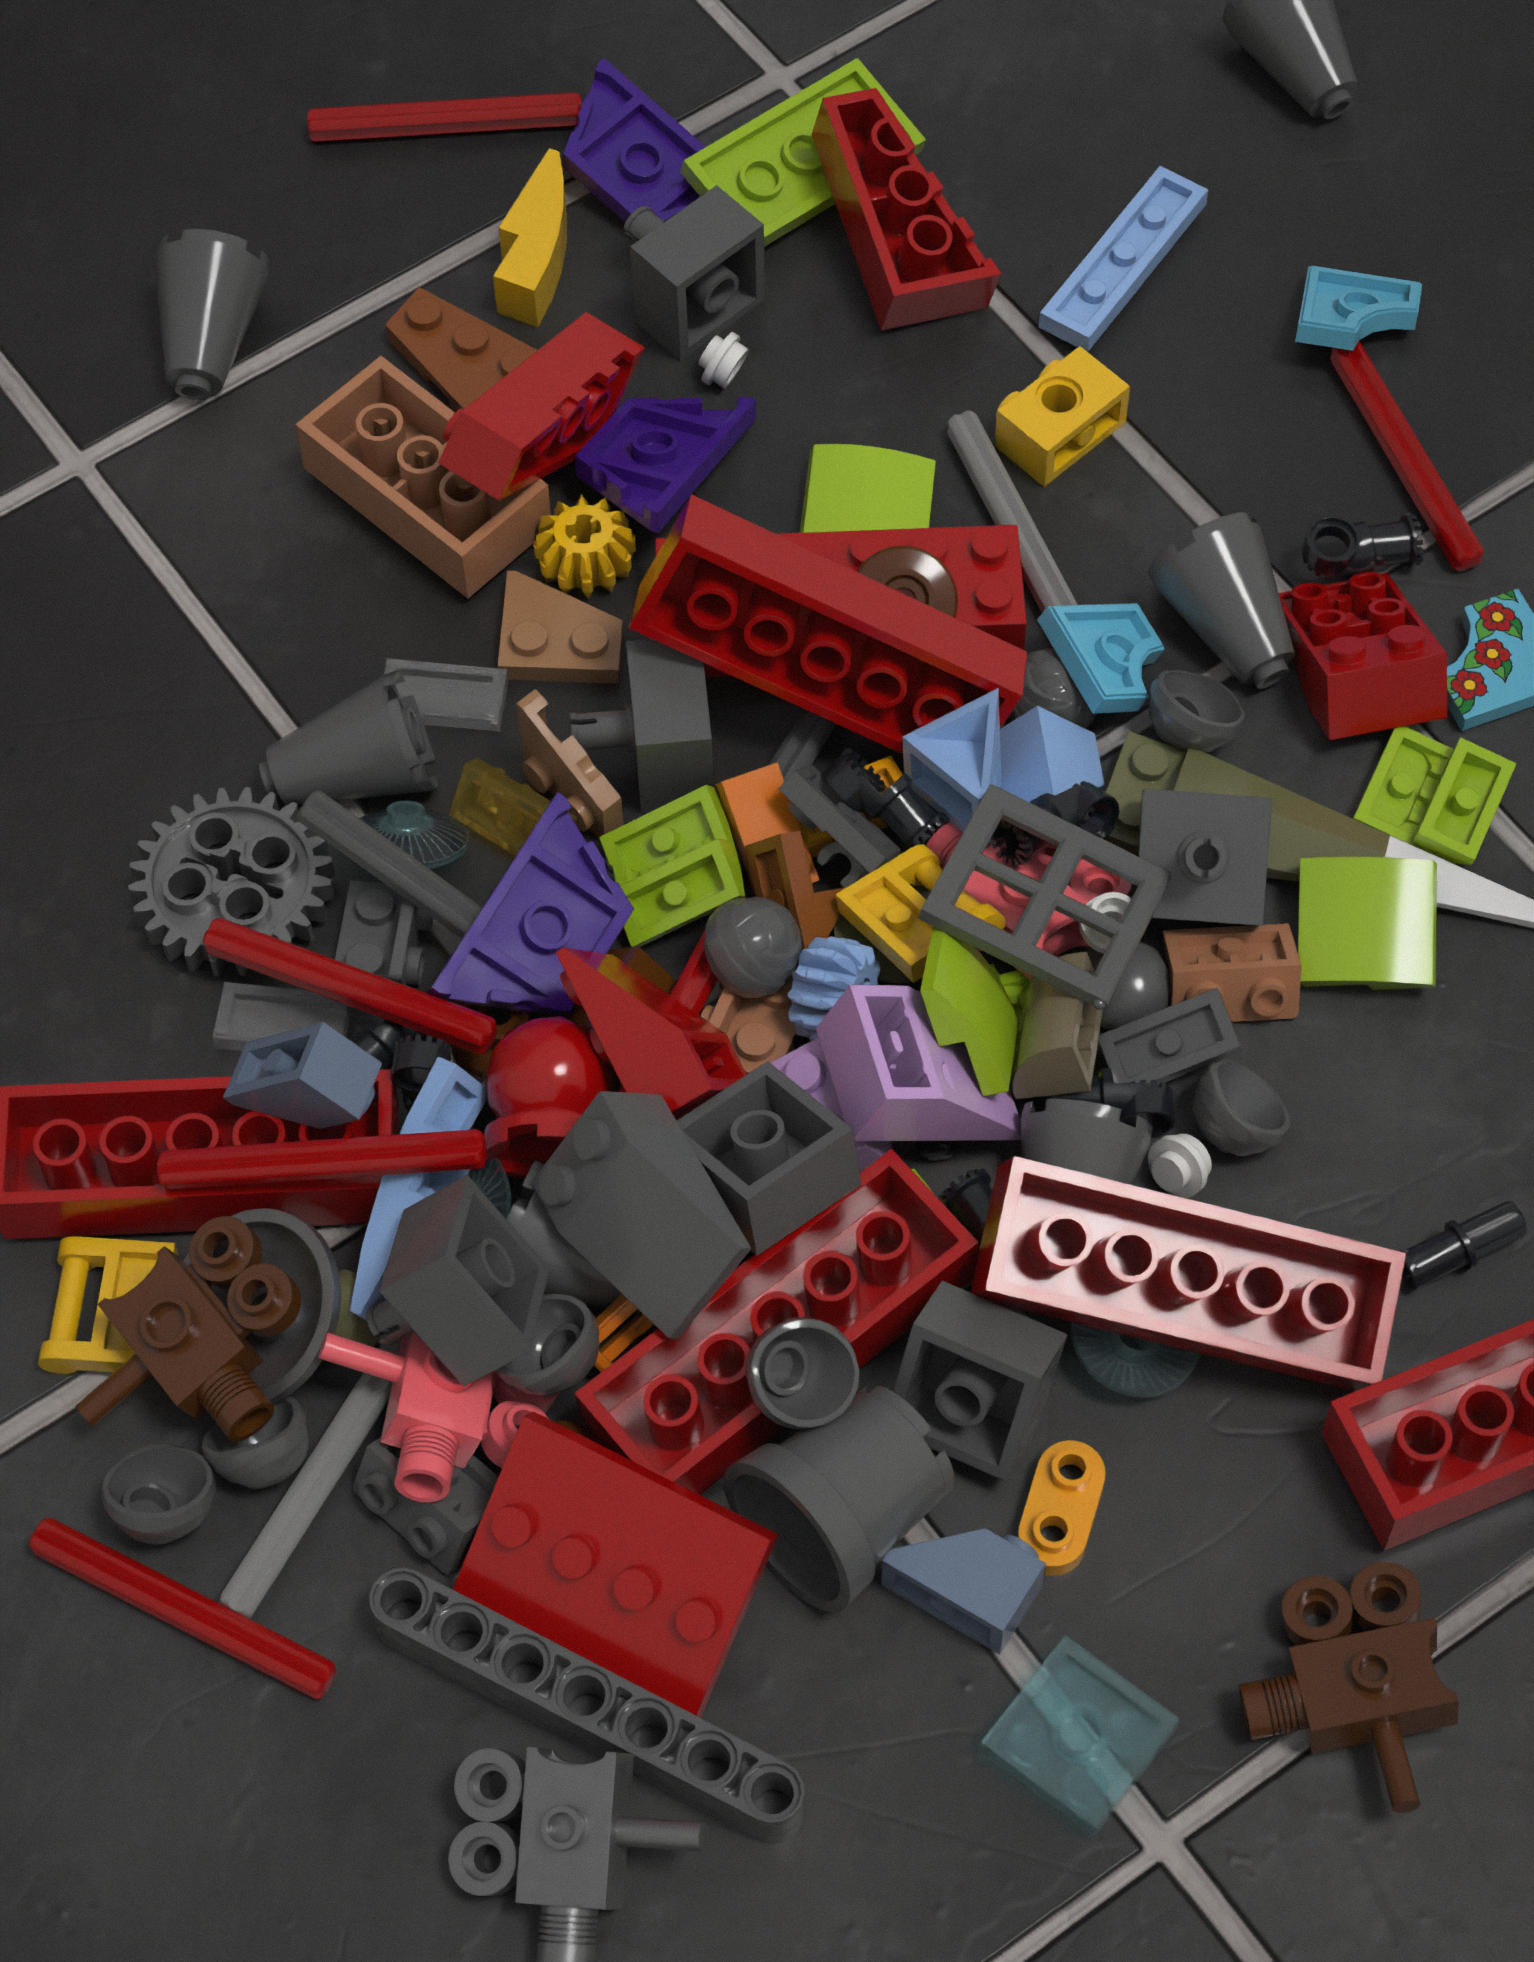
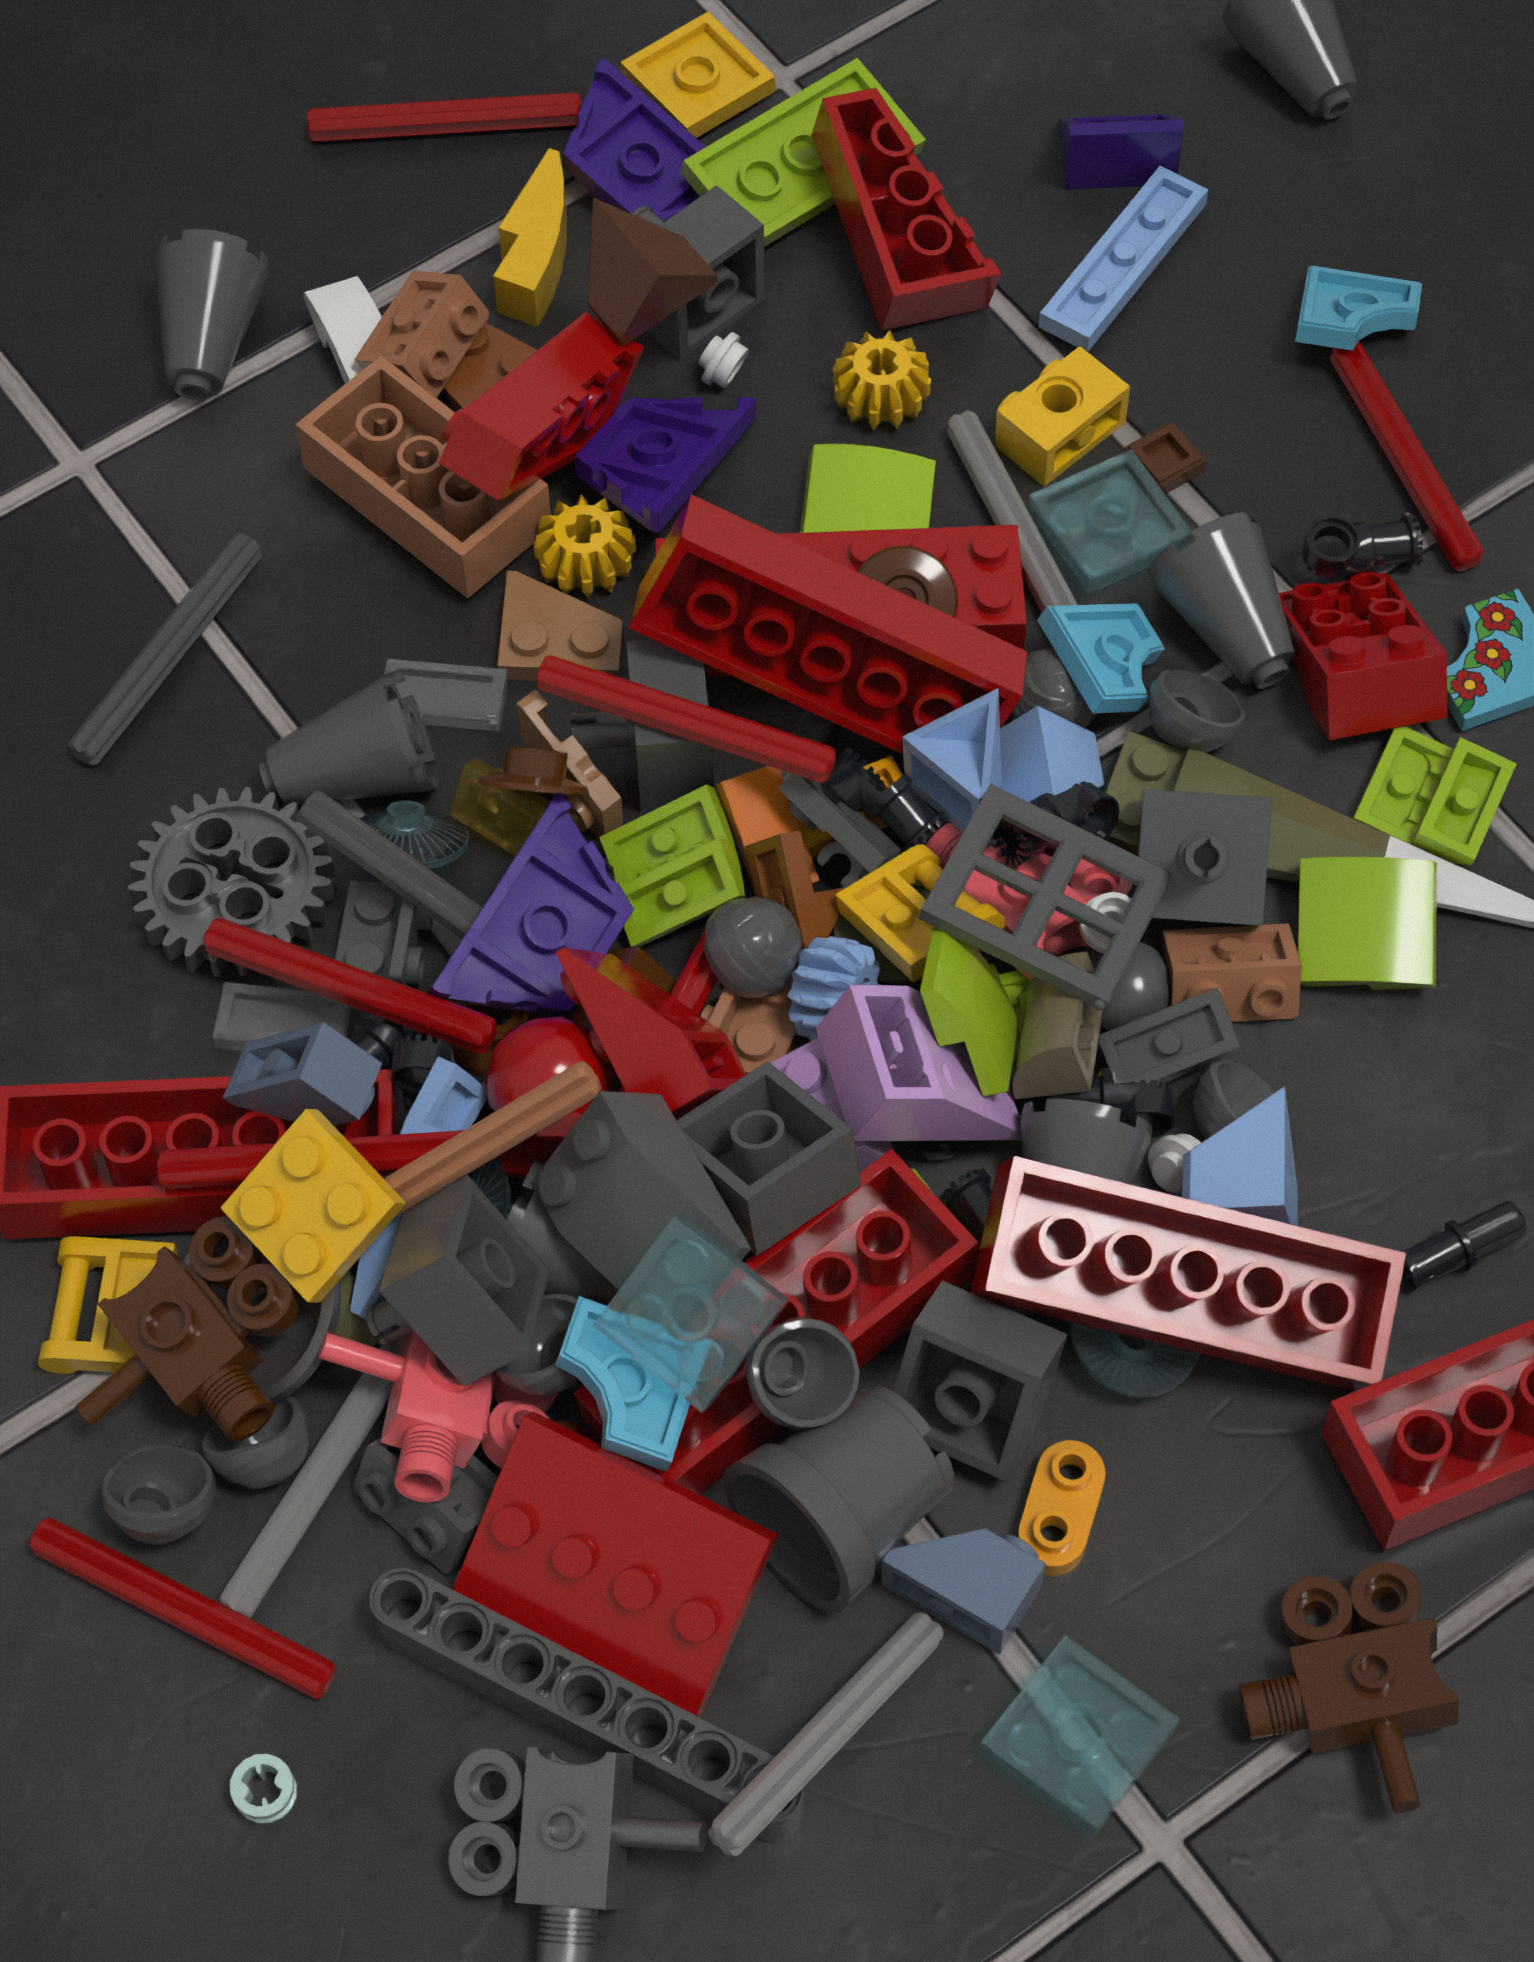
none -> dark grey axle [68,532,262,766]
none -> yellow plate [221,1109,407,1303]
none -> light aqua bush [230,1754,297,1824]
none -> white slope [303,276,382,384]
none -> nougat bracket [354,271,489,398]
none -> nougat axle [384,1062,602,1218]
none -> reddish brown piece [476,747,590,794]
none -> red axle [536,655,836,783]
none -> medium azure tile [555,1296,709,1472]
none -> reddish brown slope [588,198,719,347]
none -> clear light blue plate [593,1213,790,1413]
none -> yellow plate [620,11,775,138]
none -> light grey axle [708,1612,944,1857]
none -> yellow gear [833,329,931,431]
none -> clear light blue plate [1028,449,1193,594]
none -> dark purple slope [1058,114,1183,190]
none -> reddish brown tile [1123,421,1206,499]
none -> light blue slope [1182,1086,1298,1226]

